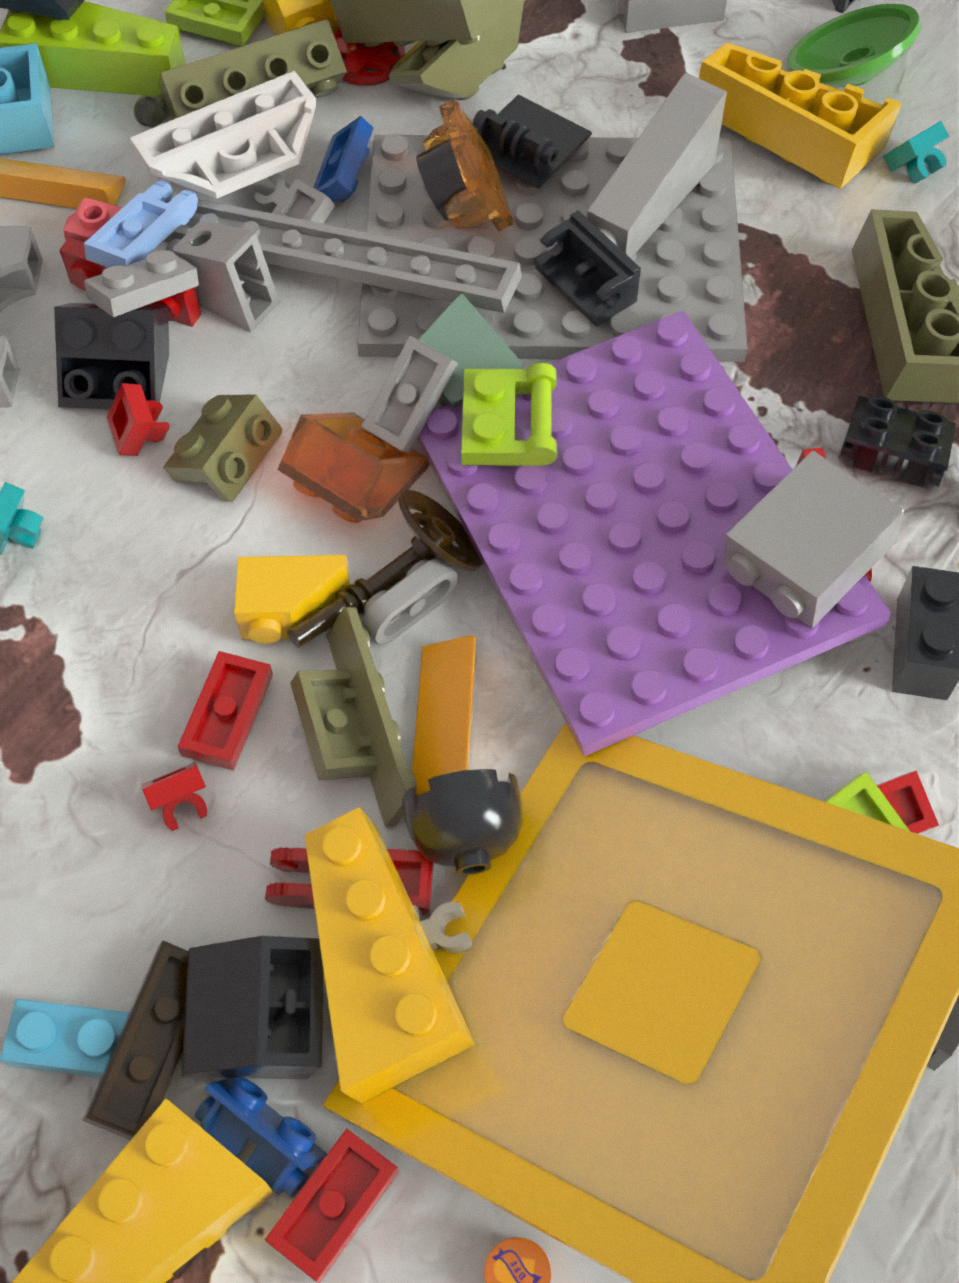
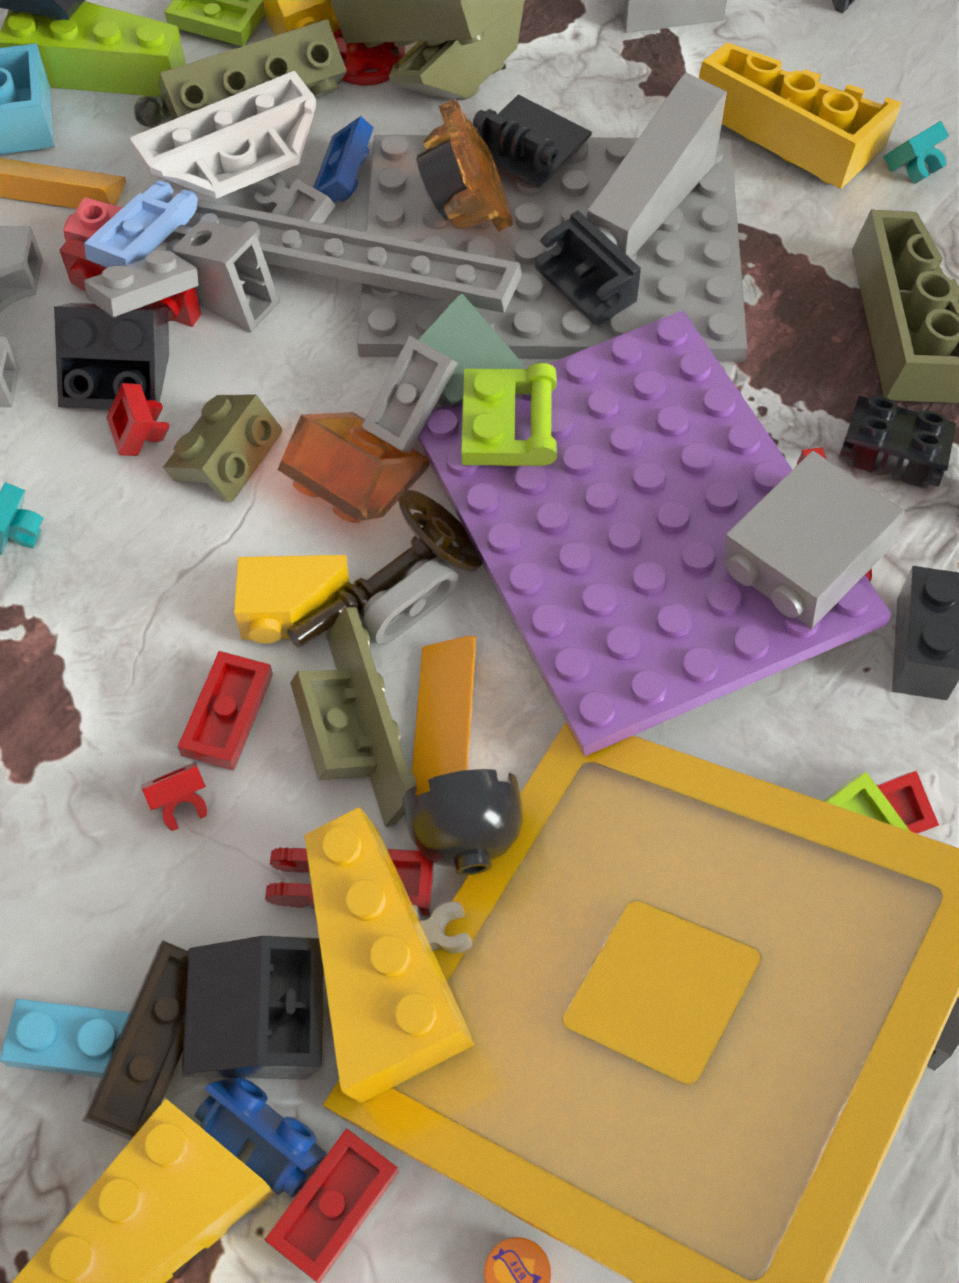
bright green dish [787,4,921,87] -> none

